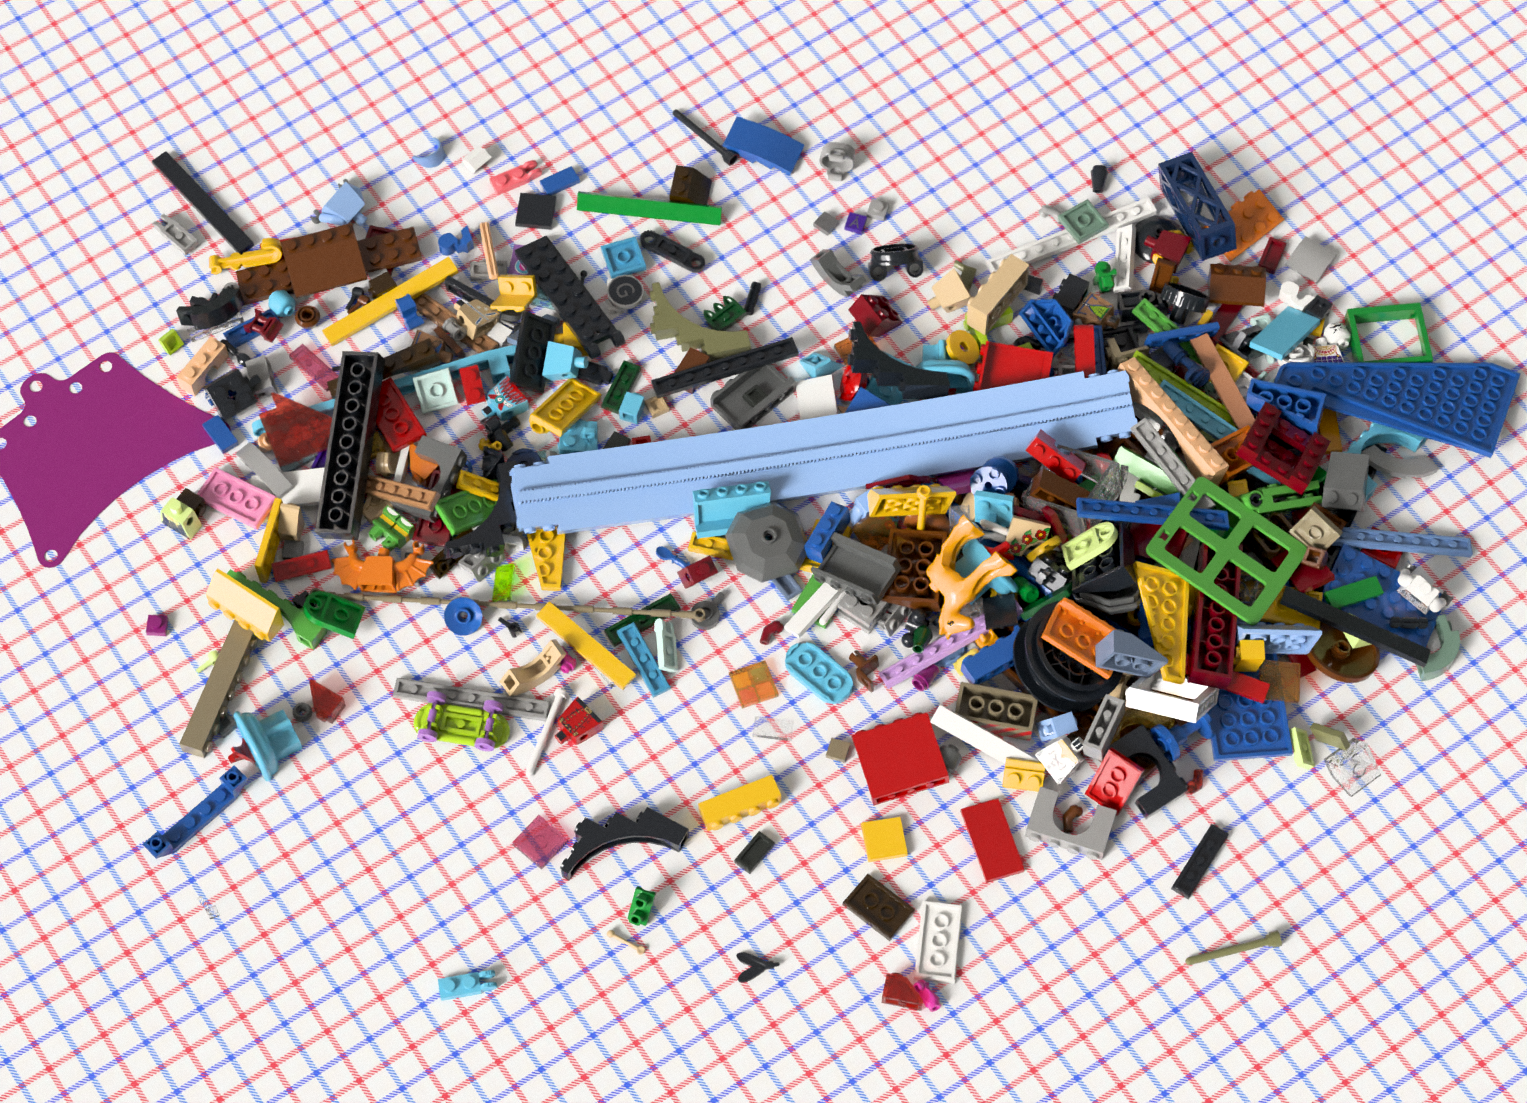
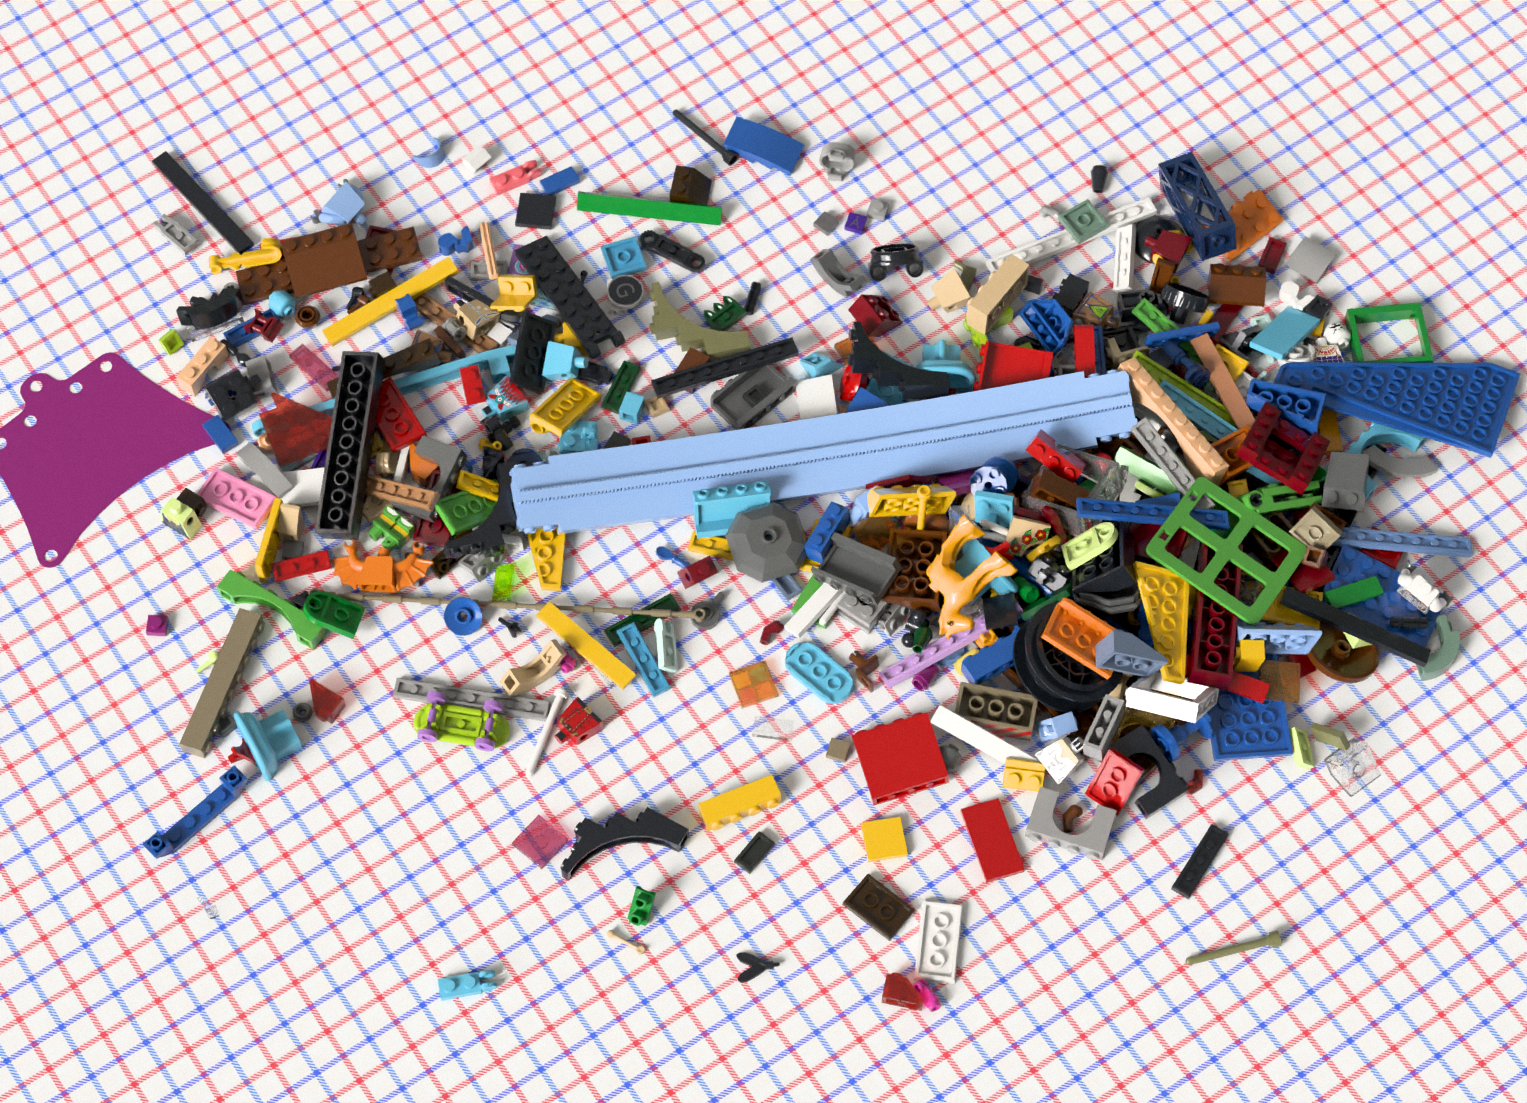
slope [206,568,284,642] -> none
light aqua tile [412,367,459,414] -> none
yellow tile [946,330,979,365] -> none
green hips [1092,261,1117,293] -> none

